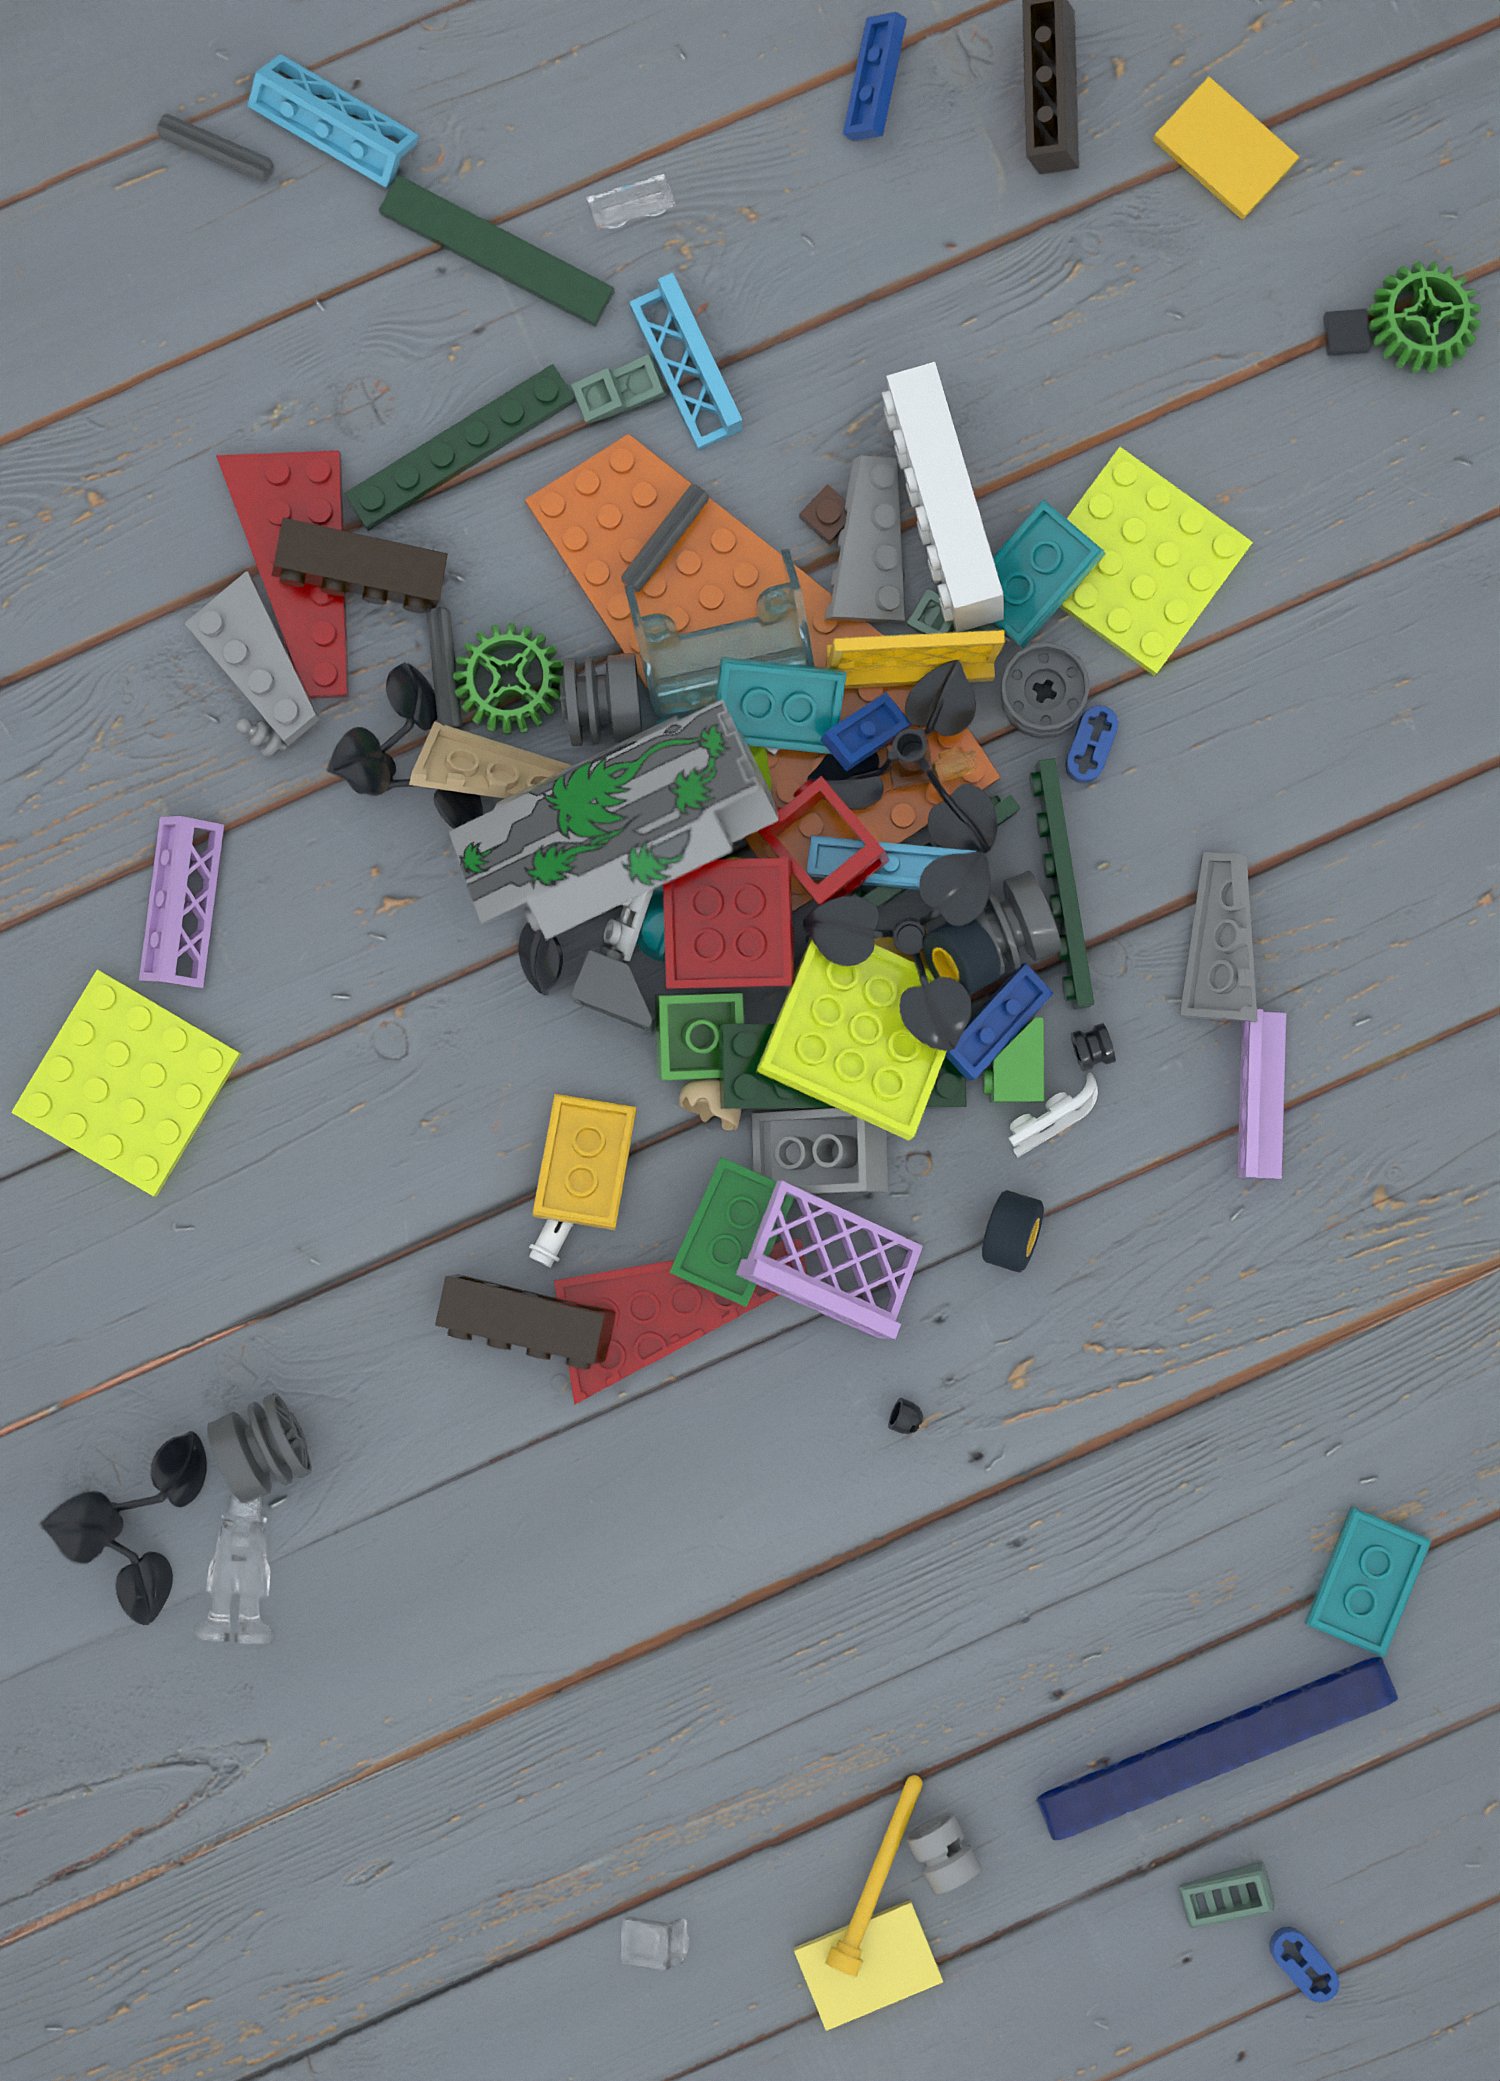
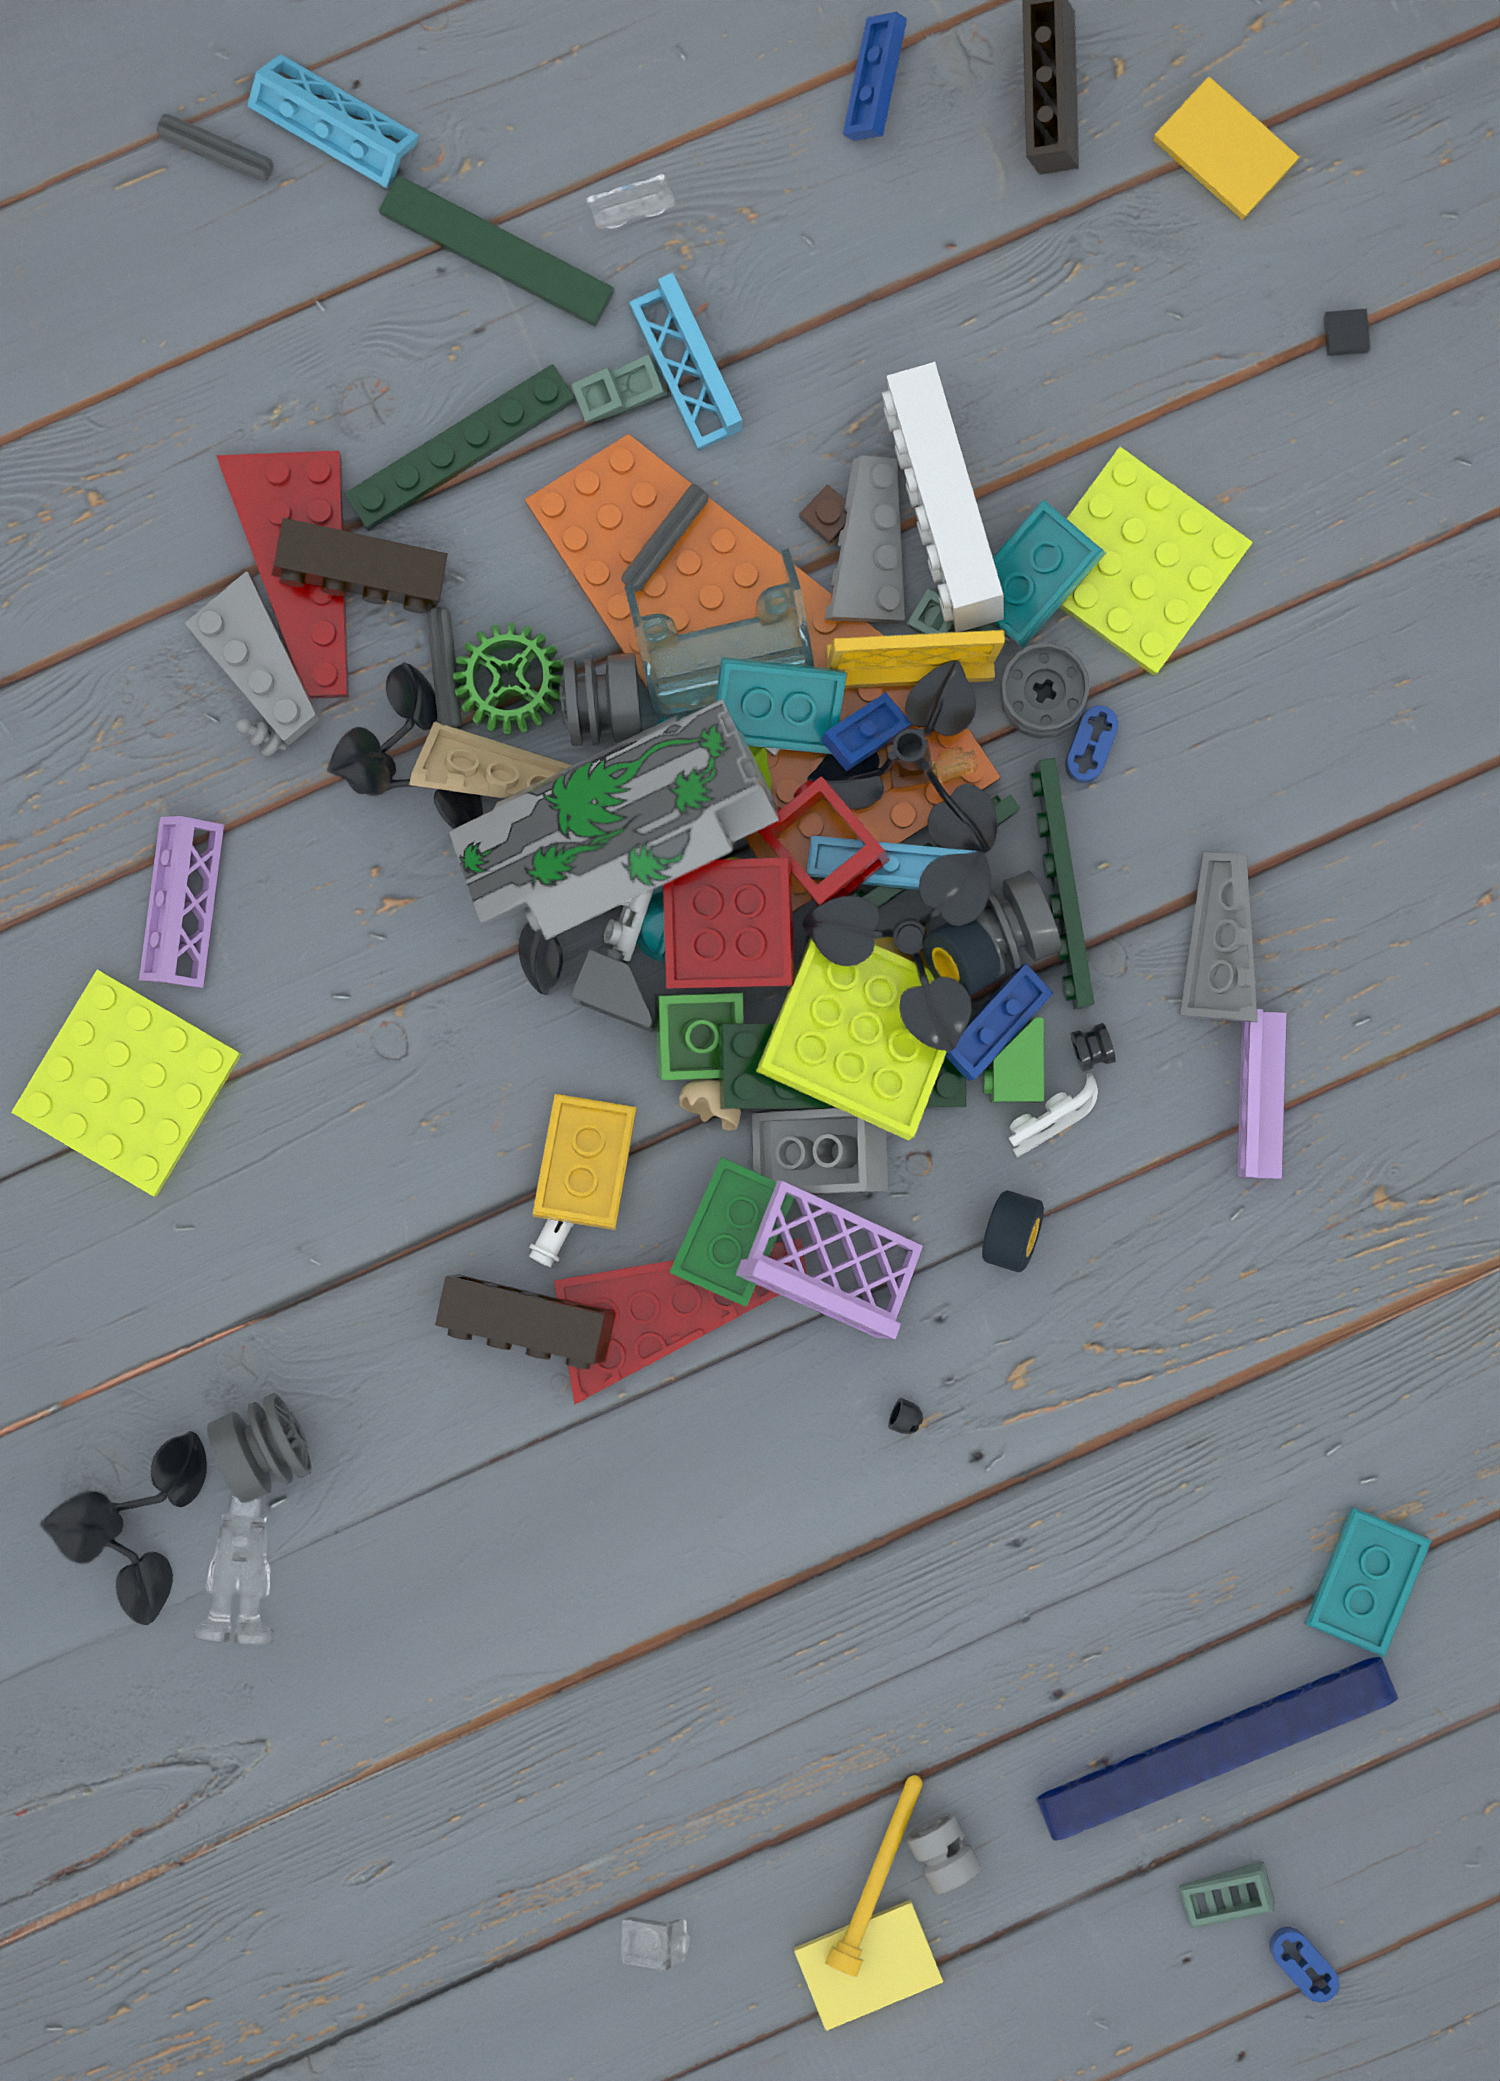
bright green gear [1368,261,1481,374] -> none

